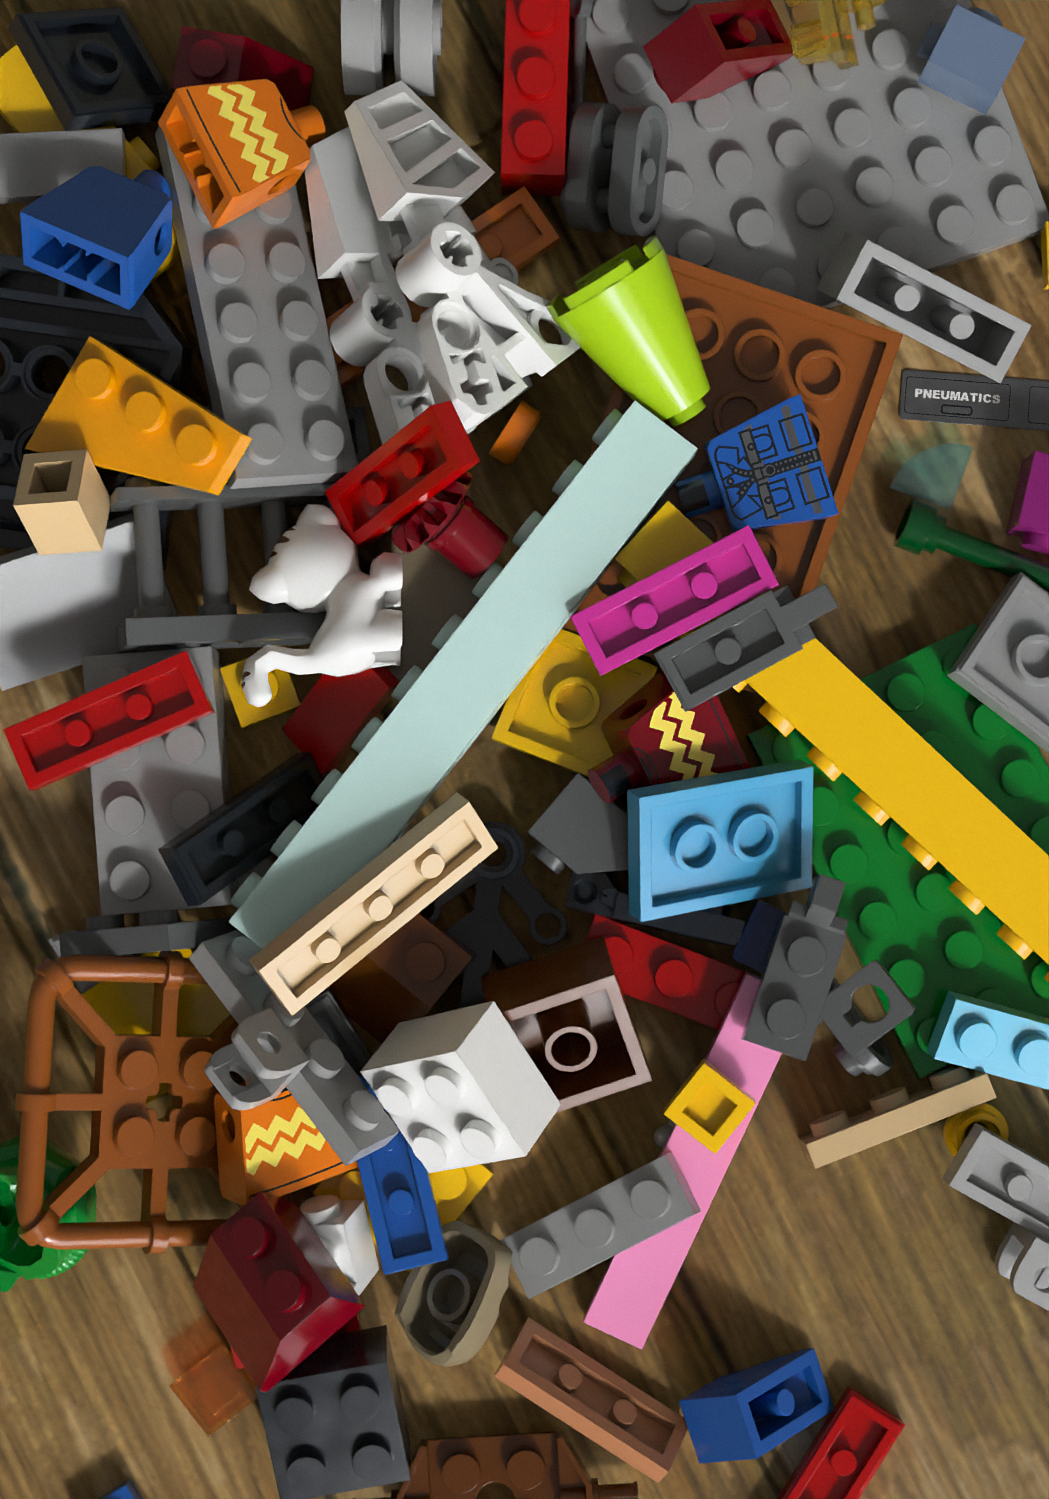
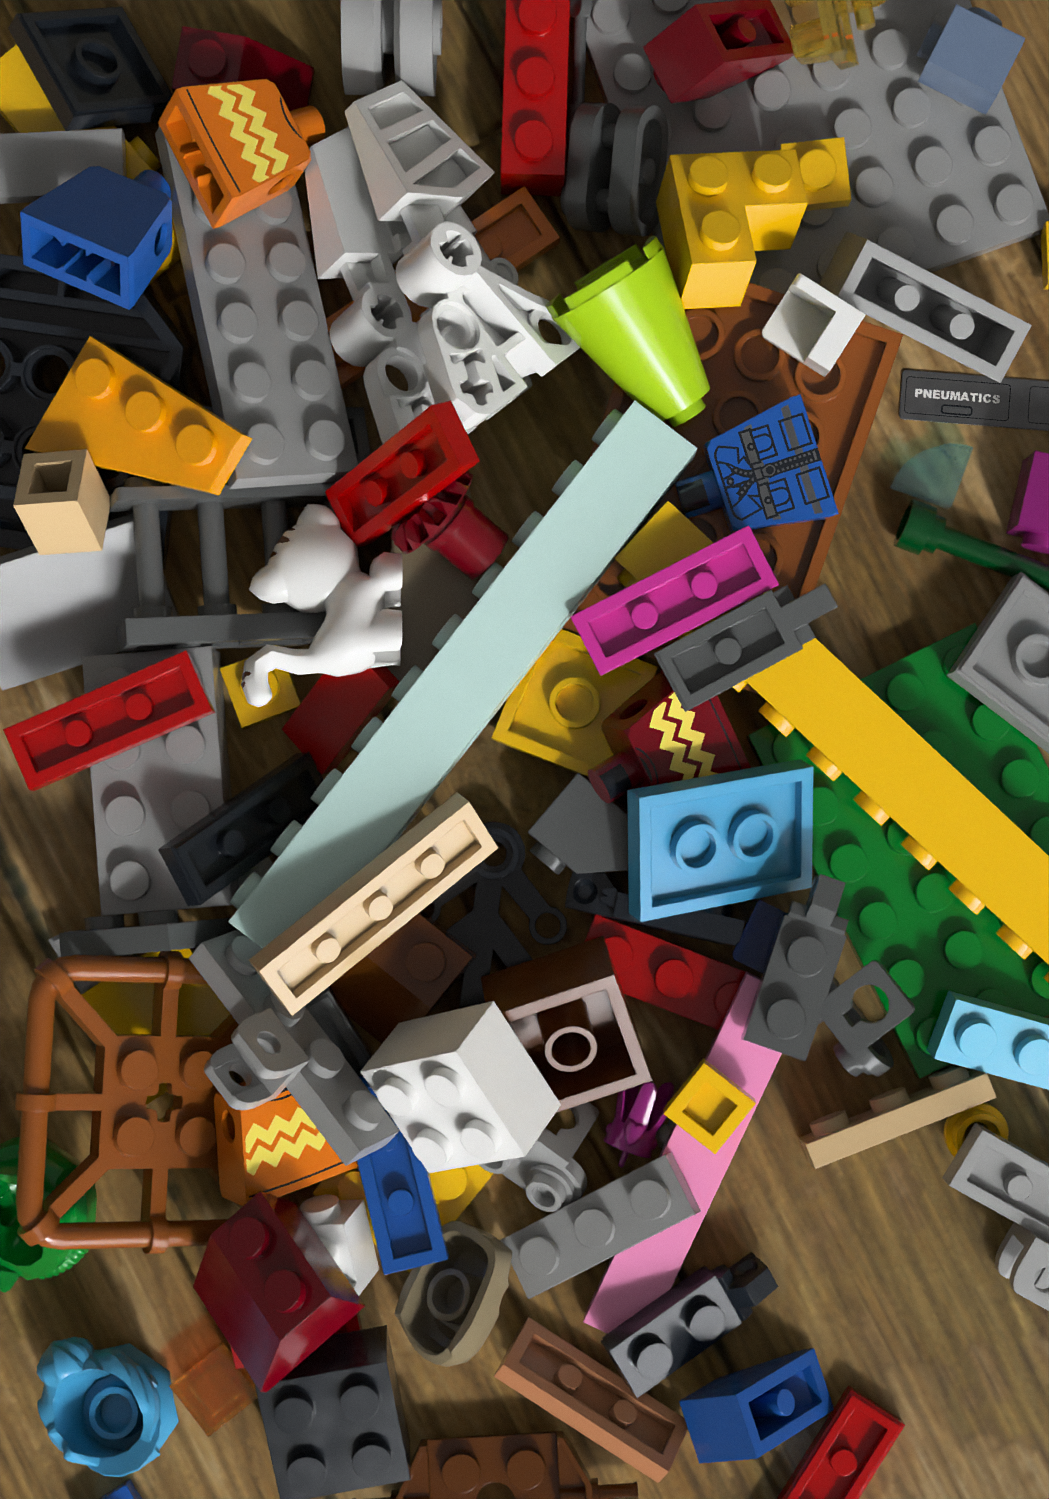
orange tile [488,400,542,466] -> none
none -> dark azure piece [36,1337,179,1477]
none -> light grey bracket [479,1102,599,1212]
none -> black hinge [601,1252,778,1398]
none -> magenta piece [603,1082,675,1168]
none -> yellow brick [656,149,808,309]
none -> white panel [762,273,866,377]
none -> yellow plate [779,137,852,211]

